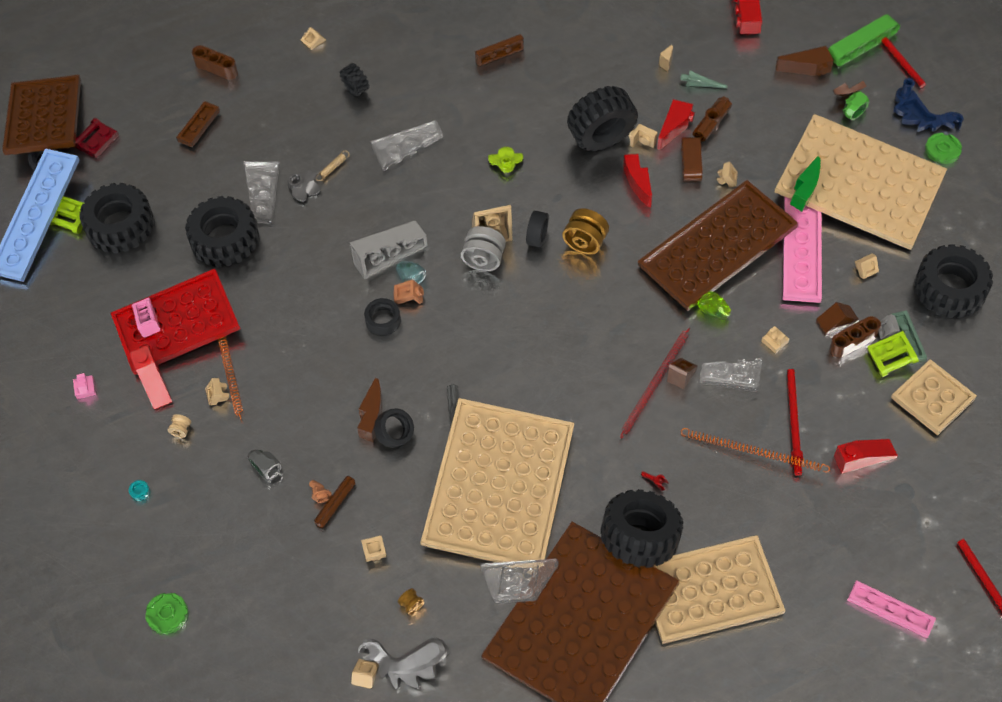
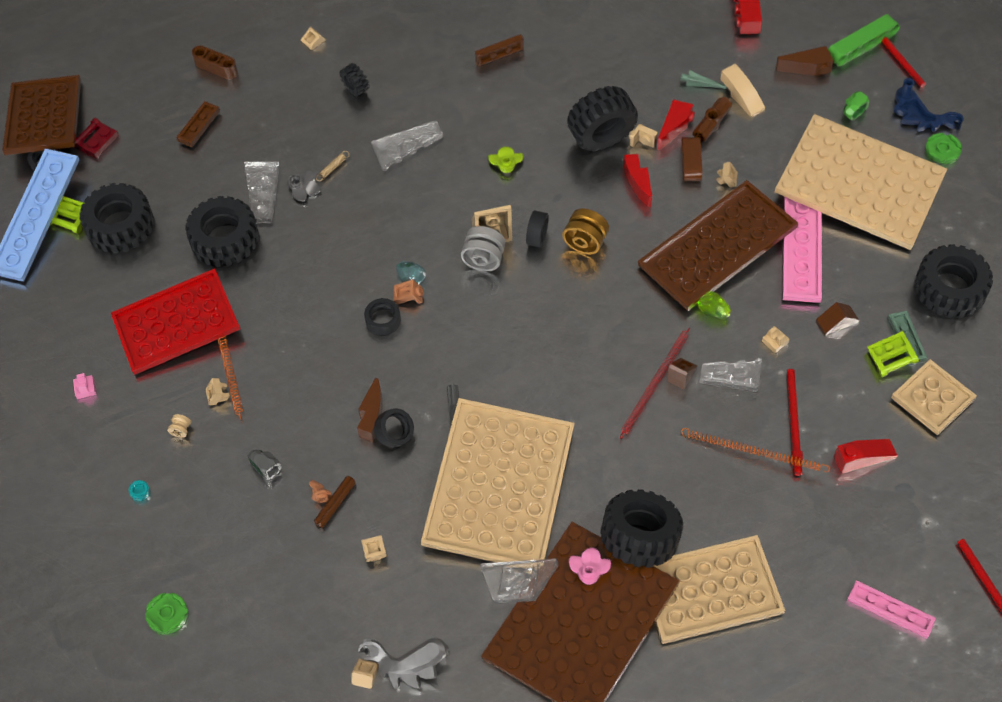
slope [129,345,173,410] -> none
bright pink slope [132,298,160,337] -> none
light grey wedge [350,221,428,279] -> none
pearl gold wheel [398,588,424,615] -> none
red hand [641,471,669,491] -> none
tan slope [659,45,673,72] -> none
green slope [790,156,821,212] -> none
reddish brown beam [829,316,881,358] -> none
reddish brown slope [833,81,867,96] -> none
tan tile [855,253,879,279] -> none
light grey plate [879,314,900,340] -> none
none -> bright pink plate [569,548,611,585]
none -> tan slope [720,64,765,117]

